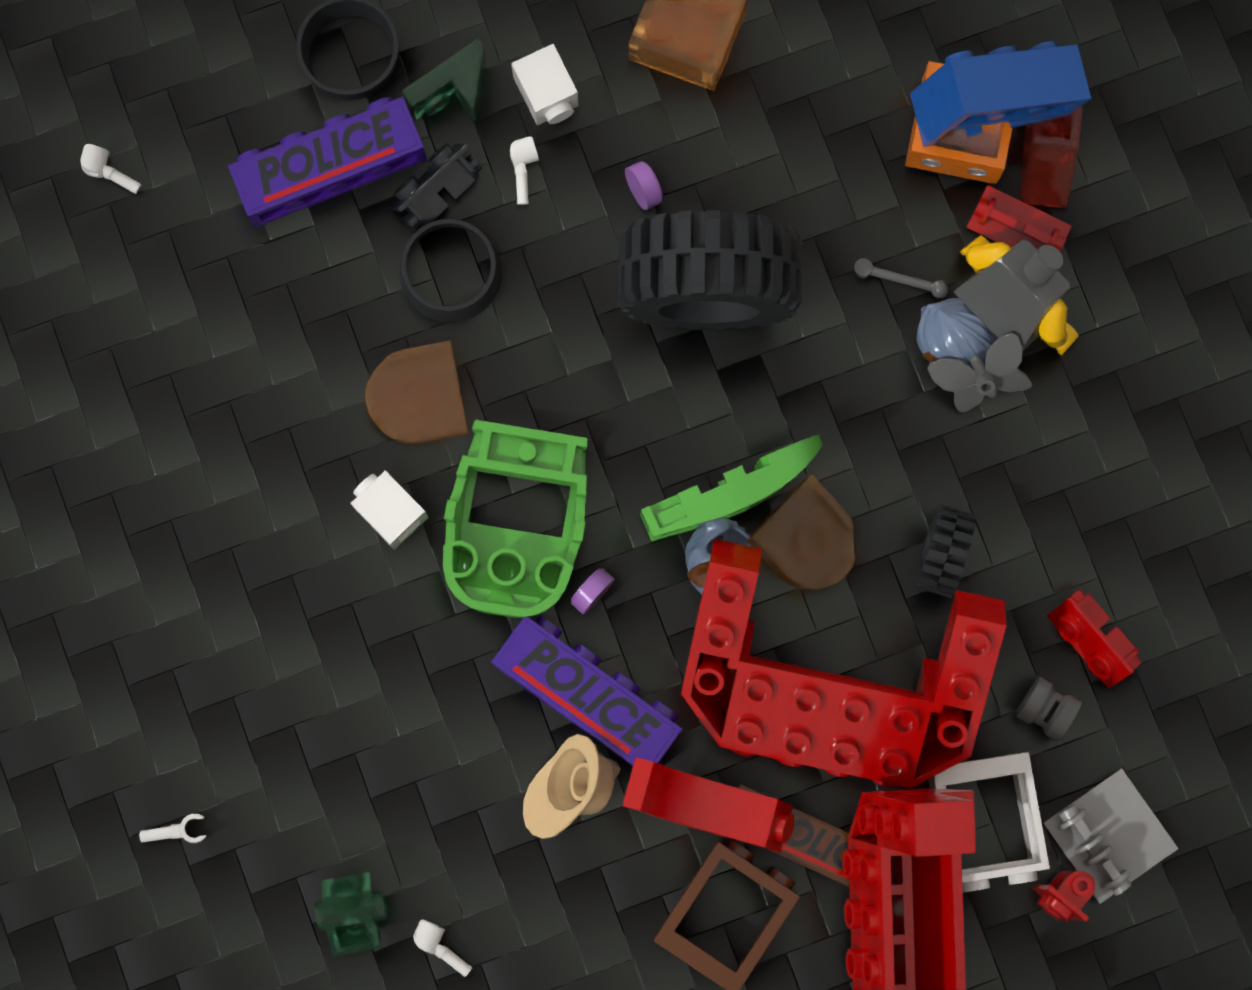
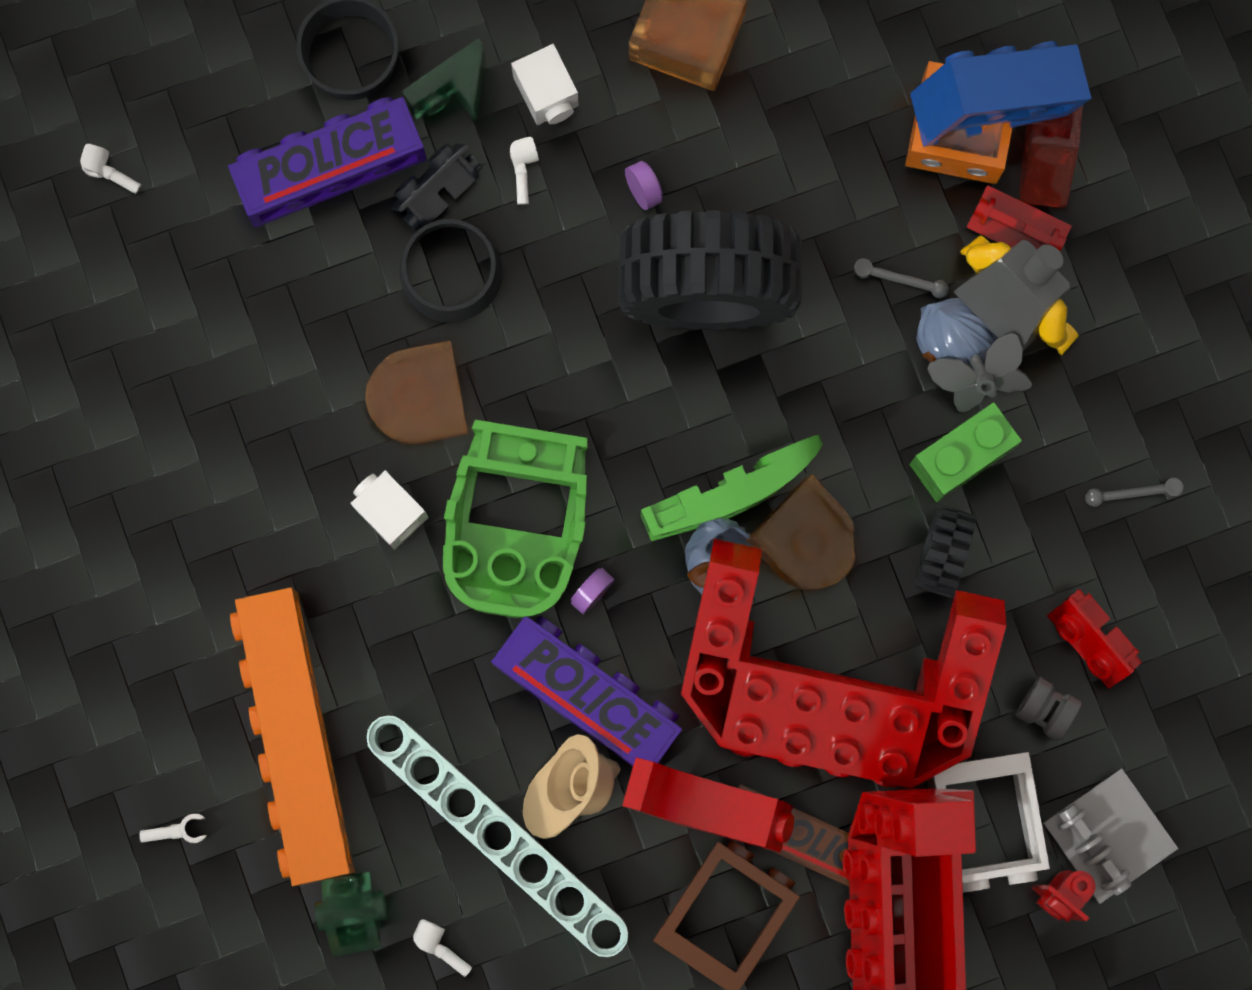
none -> orange brick [230,587,355,886]
none -> light aqua beam [366,715,628,957]
none -> bright green brick [909,402,1022,503]
none -> dark grey hinge [1085,478,1183,507]

